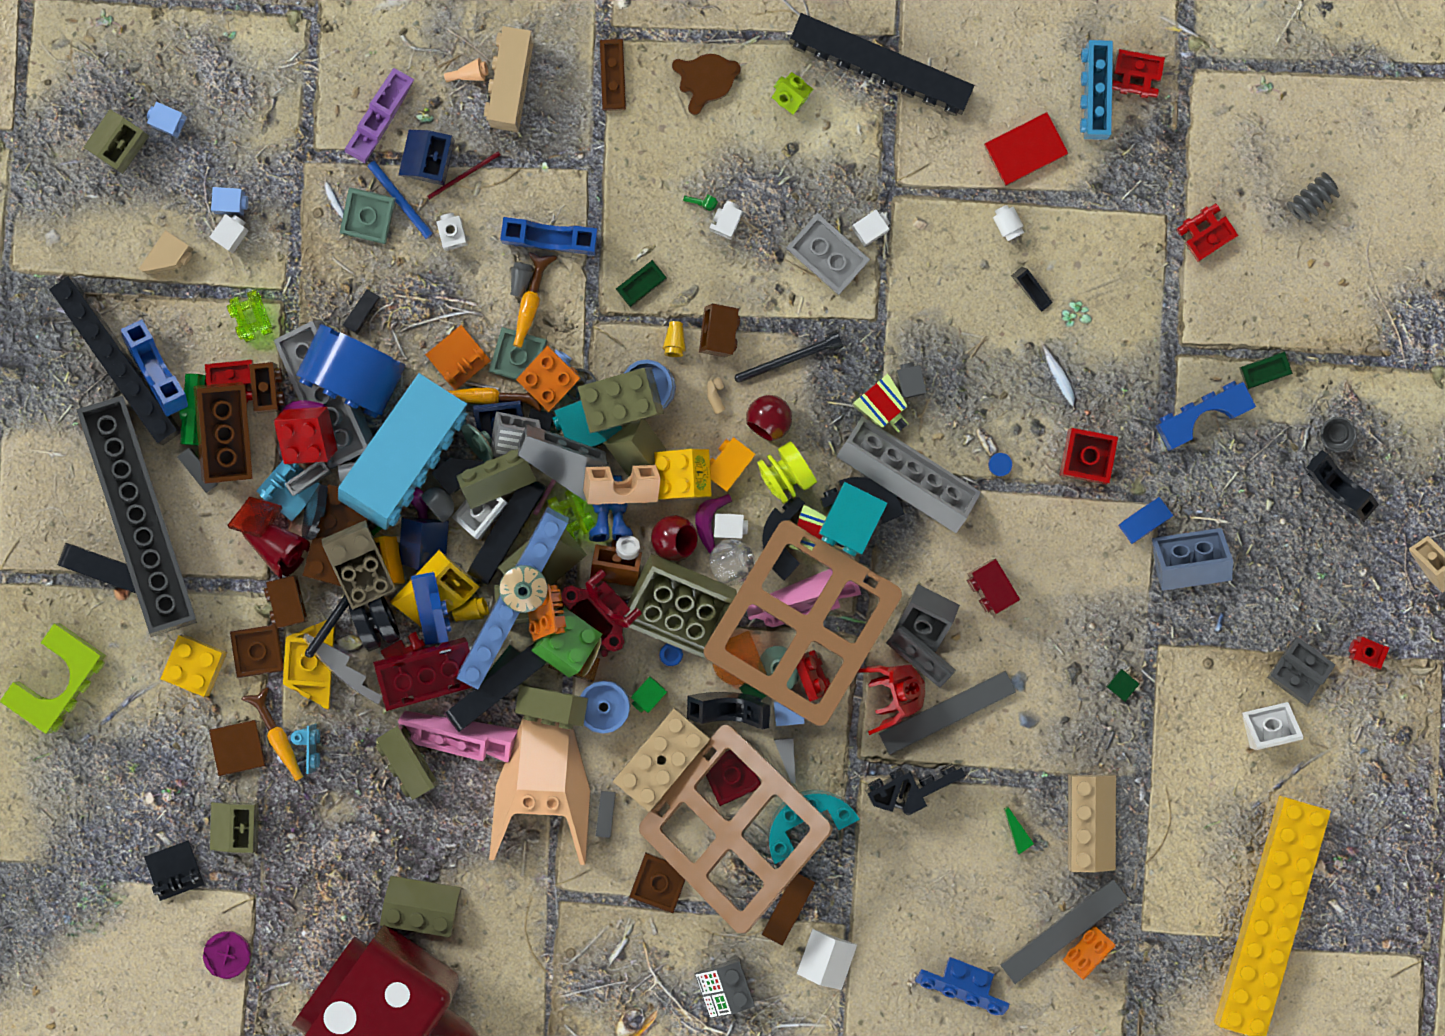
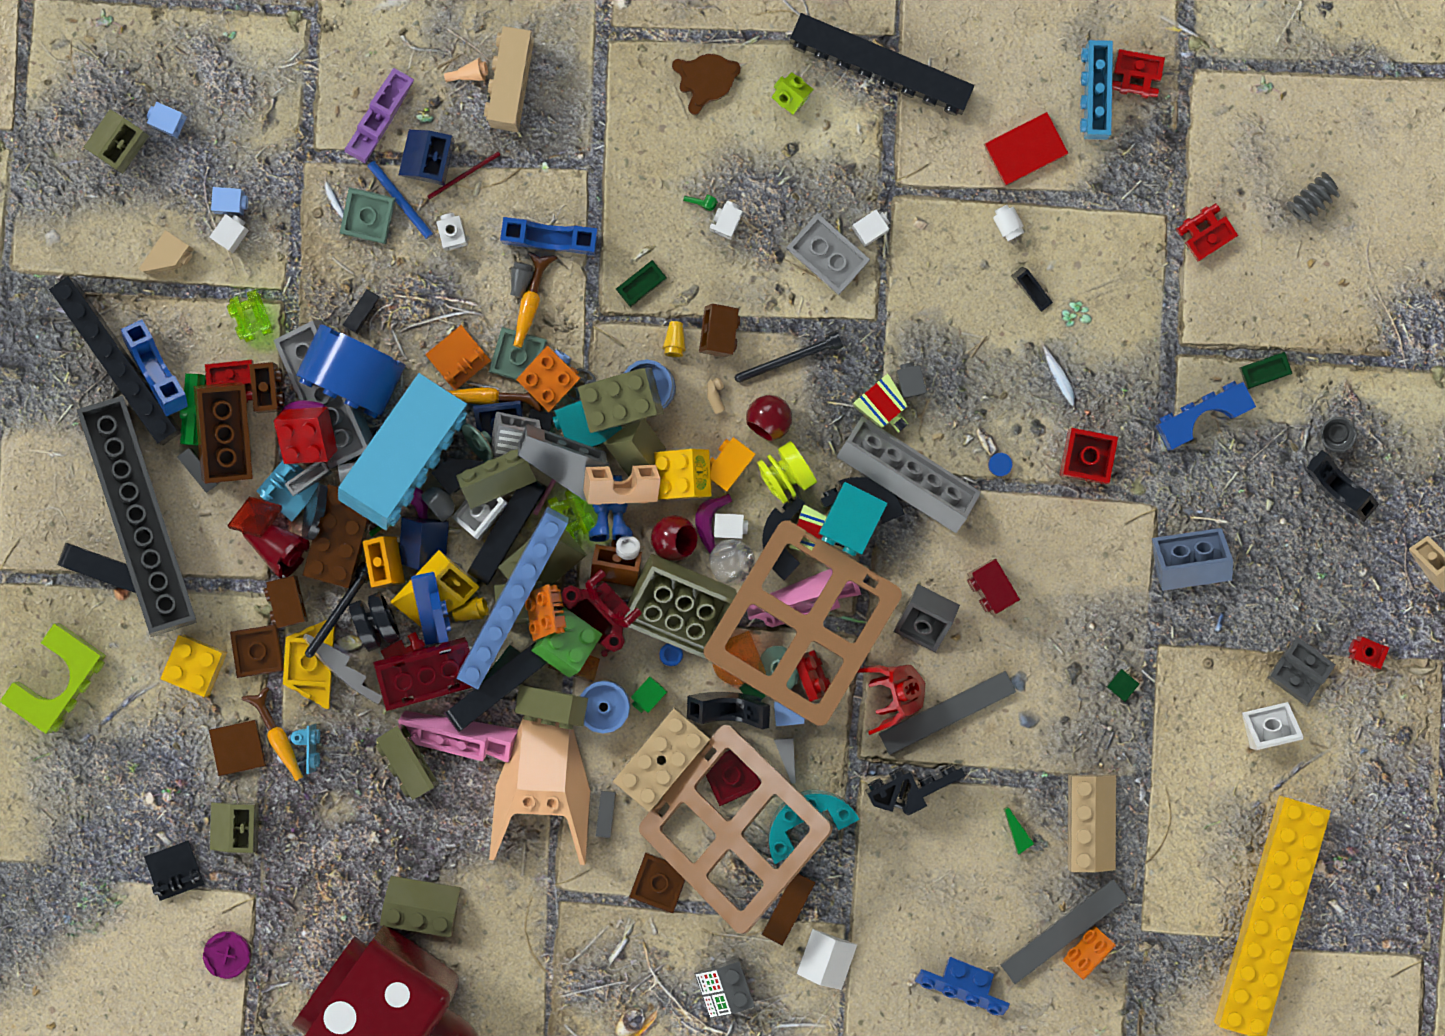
dark tan slope [322,520,396,610] -> none
tan dish [499,565,548,613] -> none
pearl gold sticker [582,637,601,677] -> none
reddish brown tile [600,39,626,111] -> none
dark grey tile [886,625,956,688] -> none
blue slope [1118,497,1173,544] -> none

